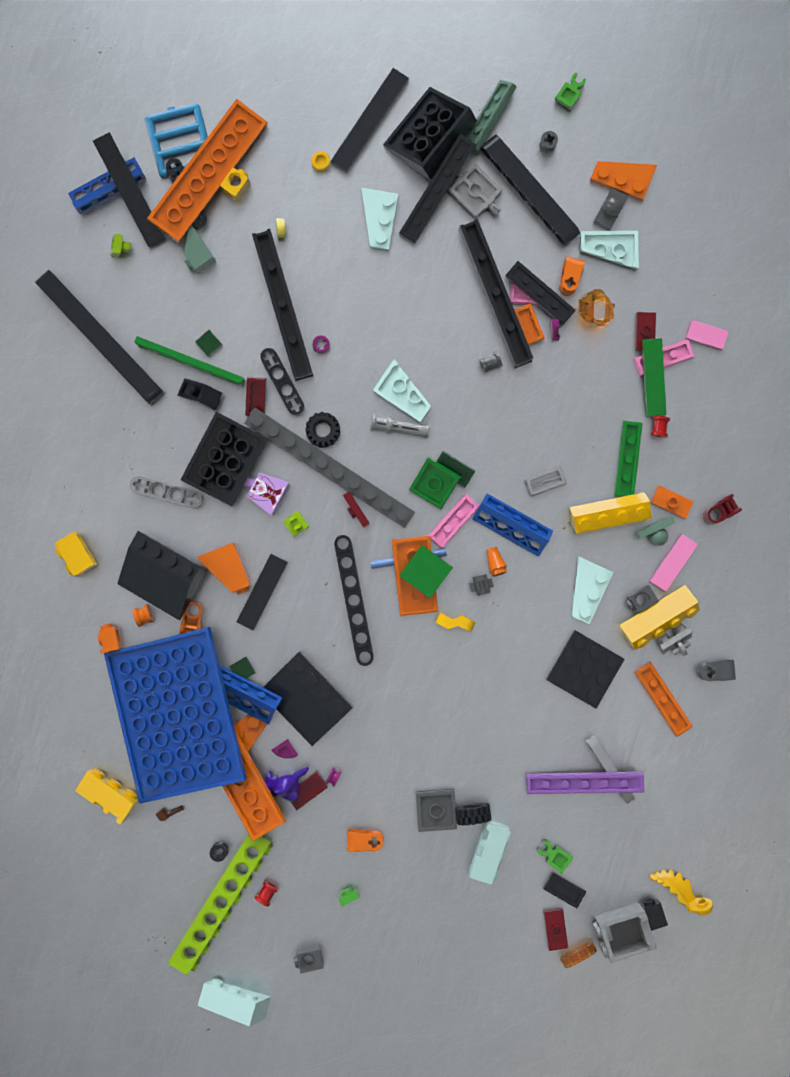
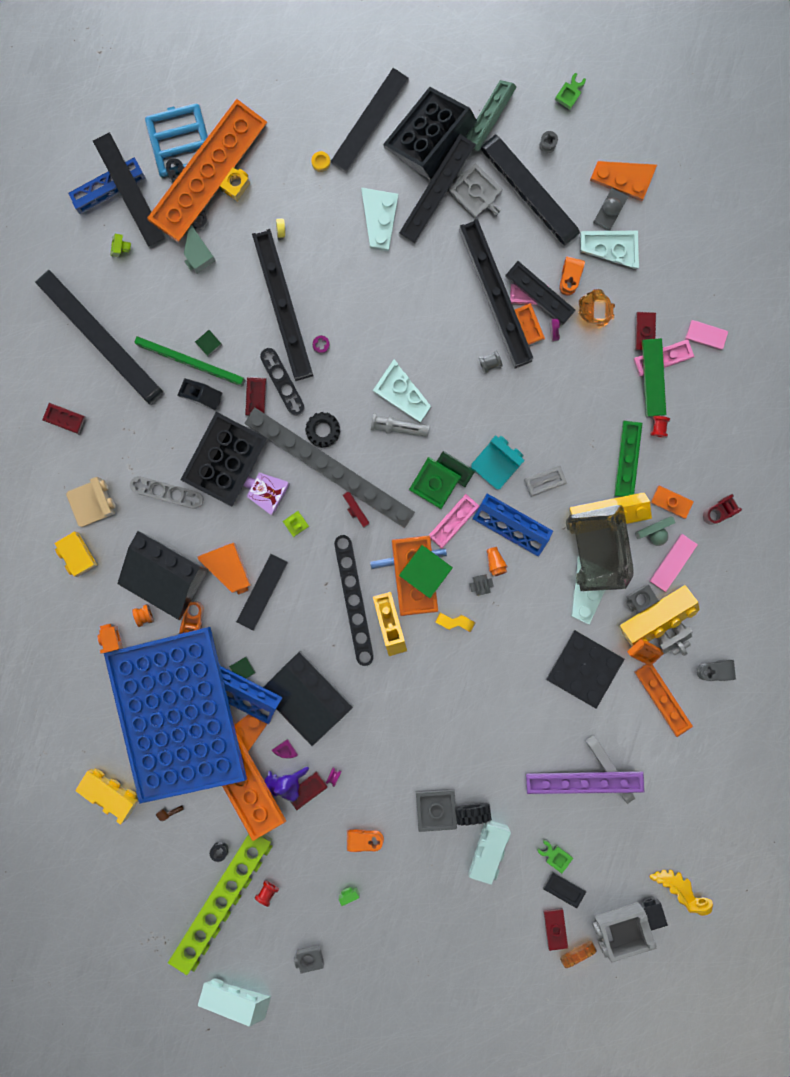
none -> dark red plate [42,403,86,434]
none -> tan bracket [66,477,115,527]
none -> yellow slope [373,592,407,656]
none -> teal bracket [471,435,525,490]
none -> clear smoke windscreen [566,505,634,591]
none -> orange plate [627,639,664,666]

